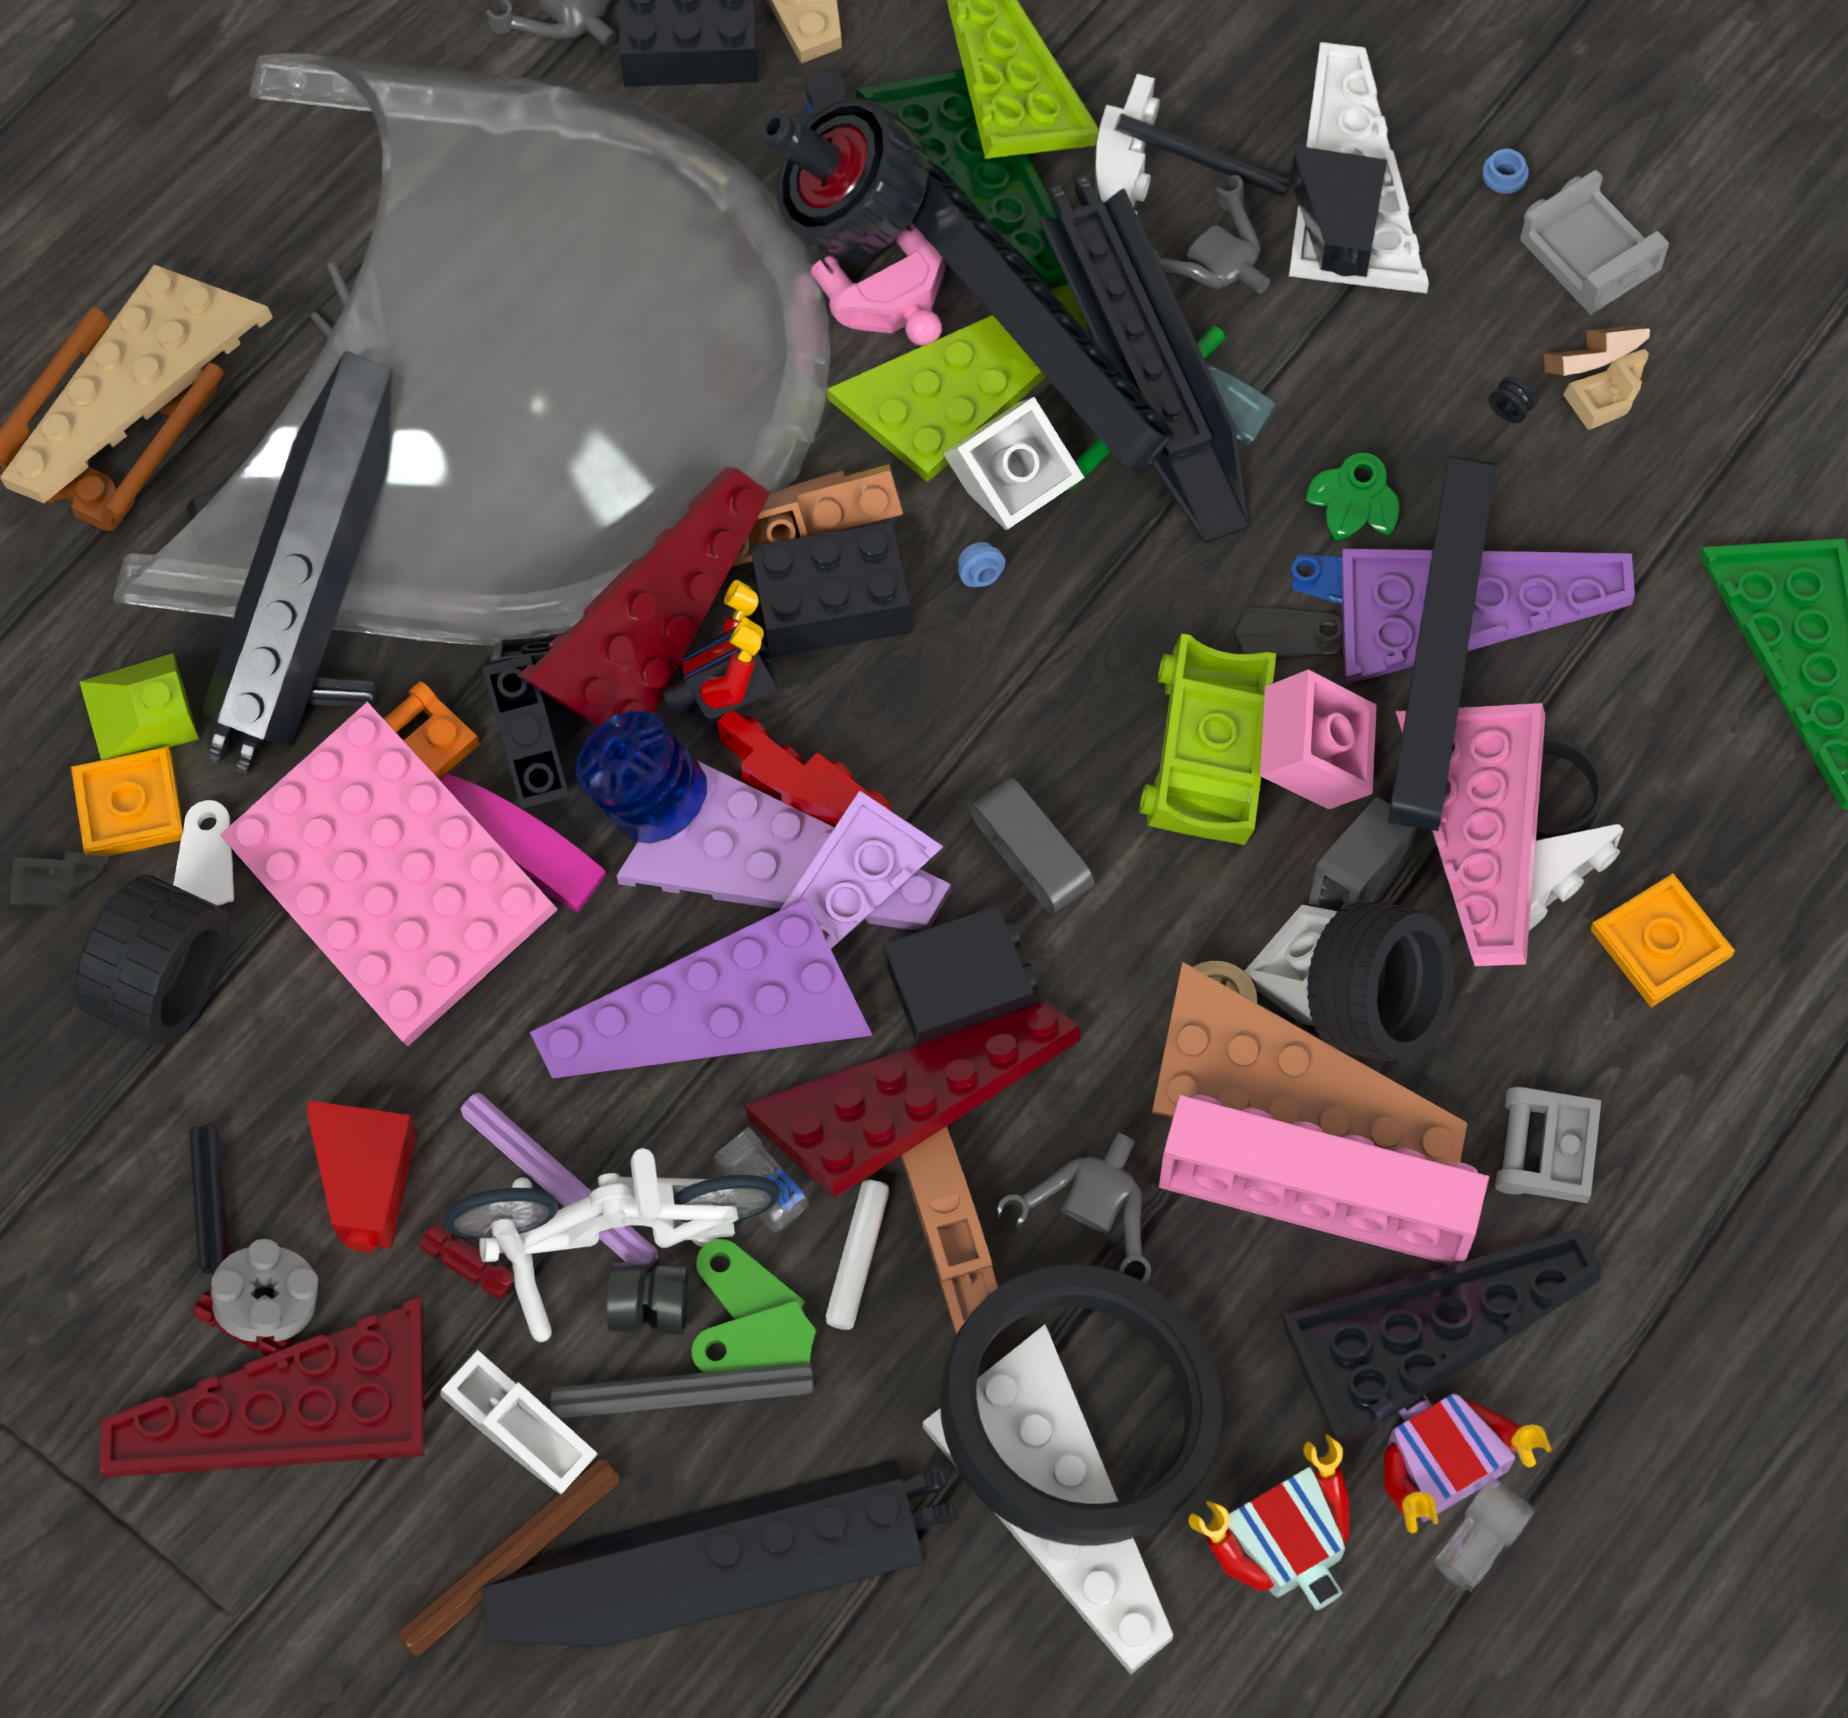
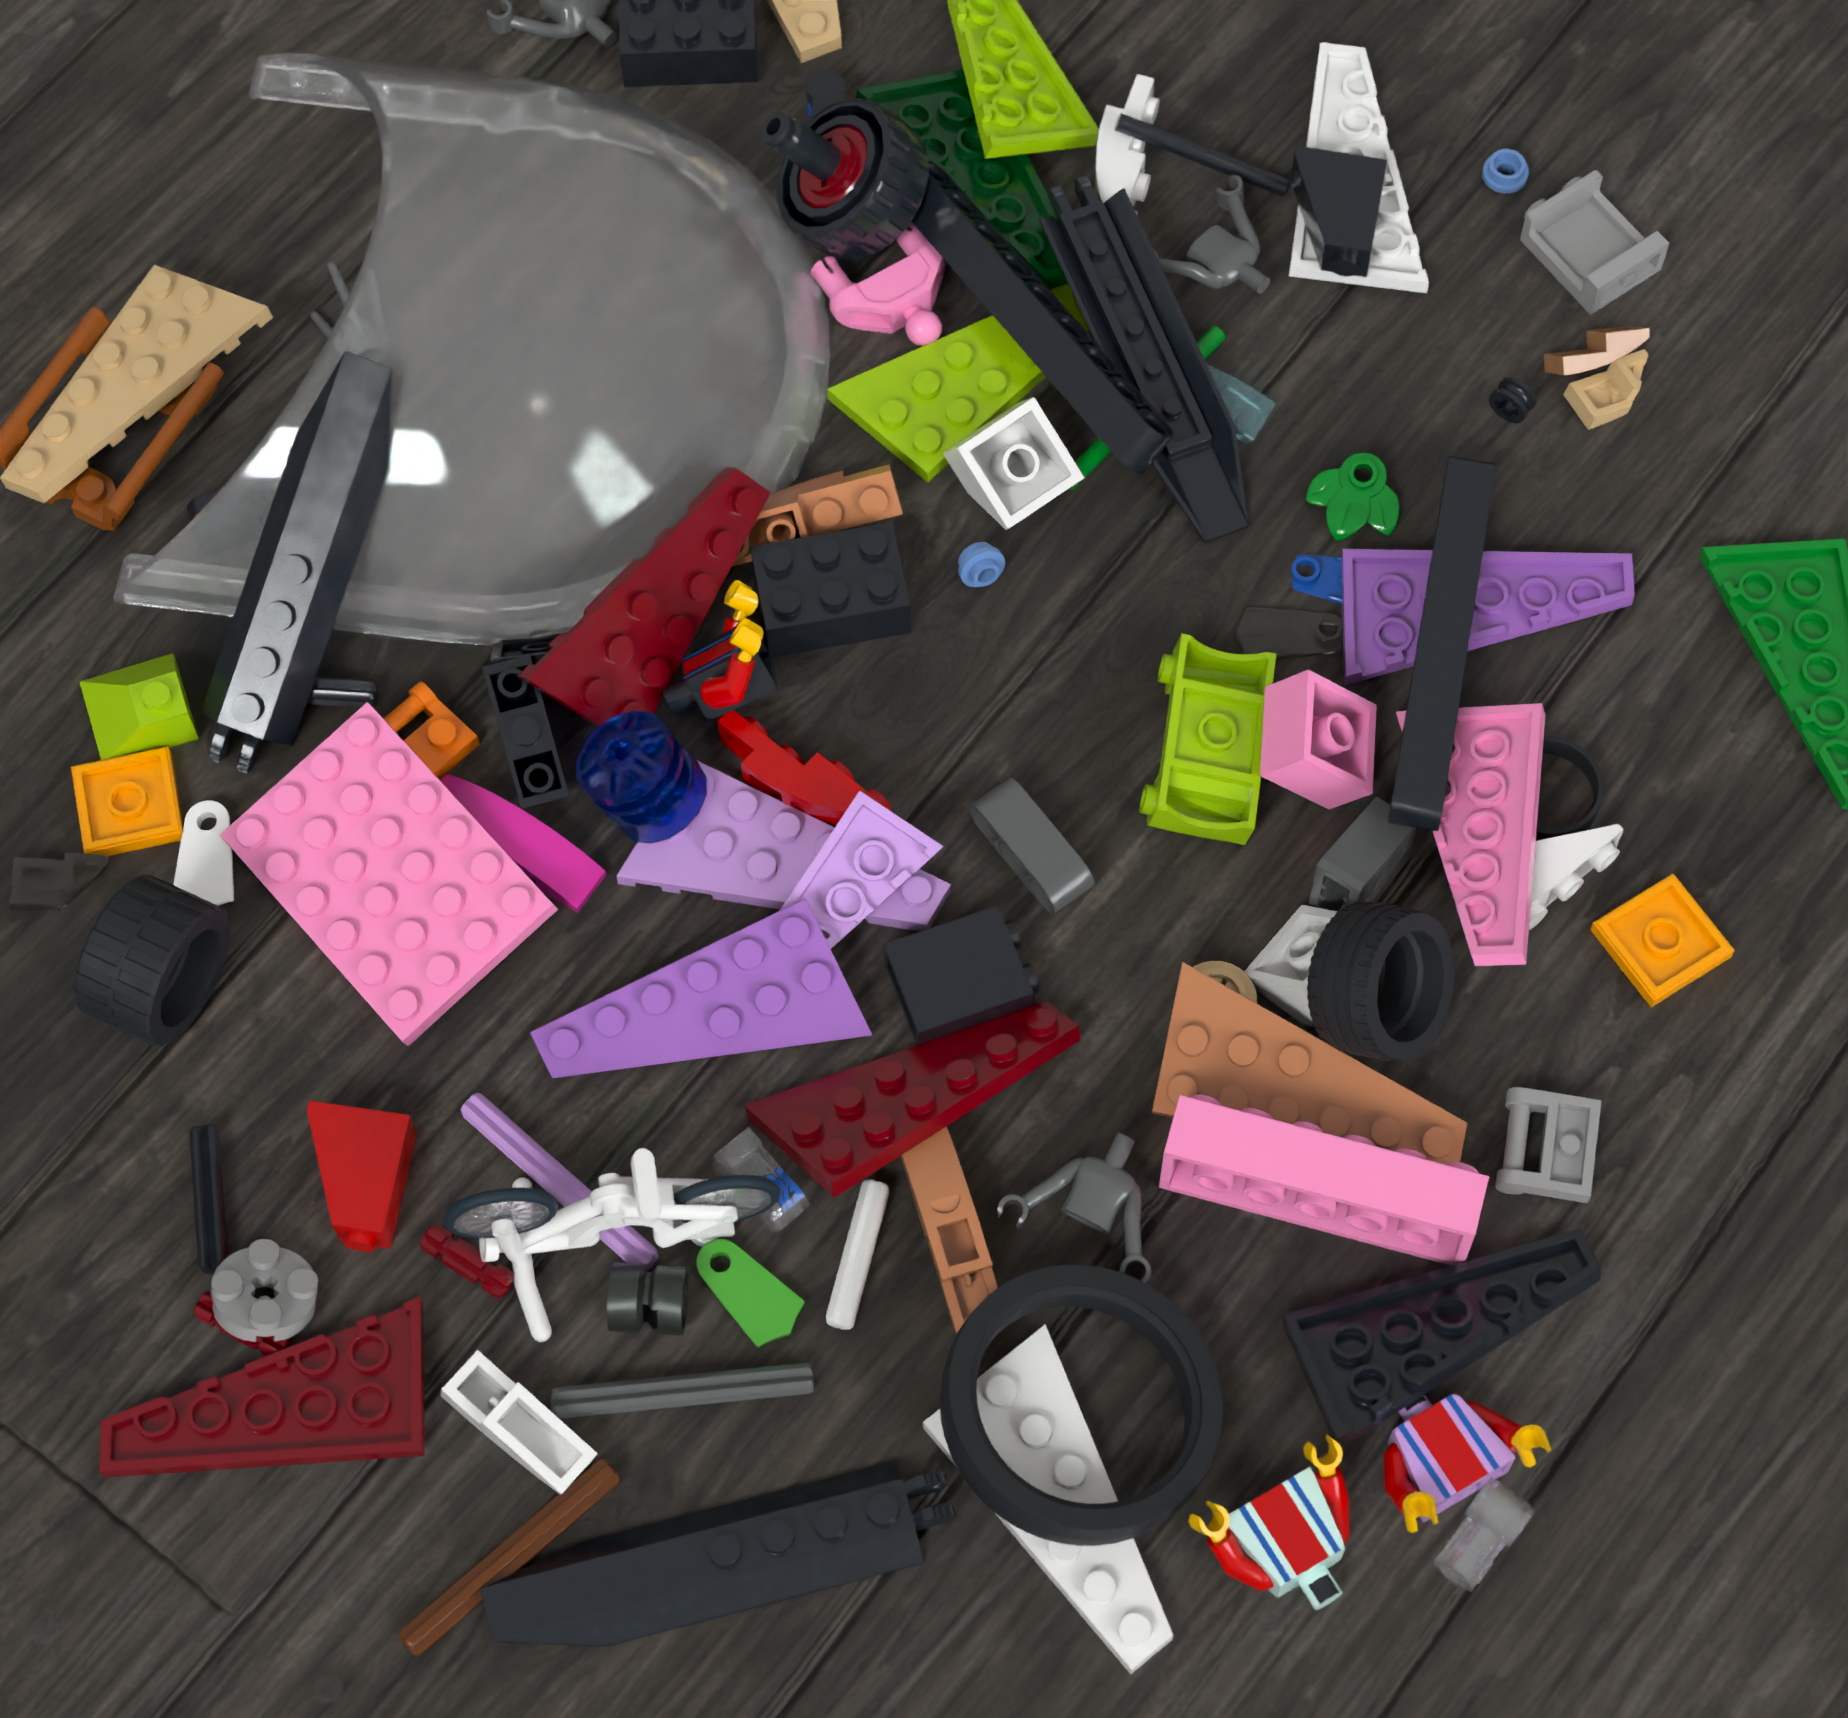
bright green piece [692,1301,816,1373] -> none

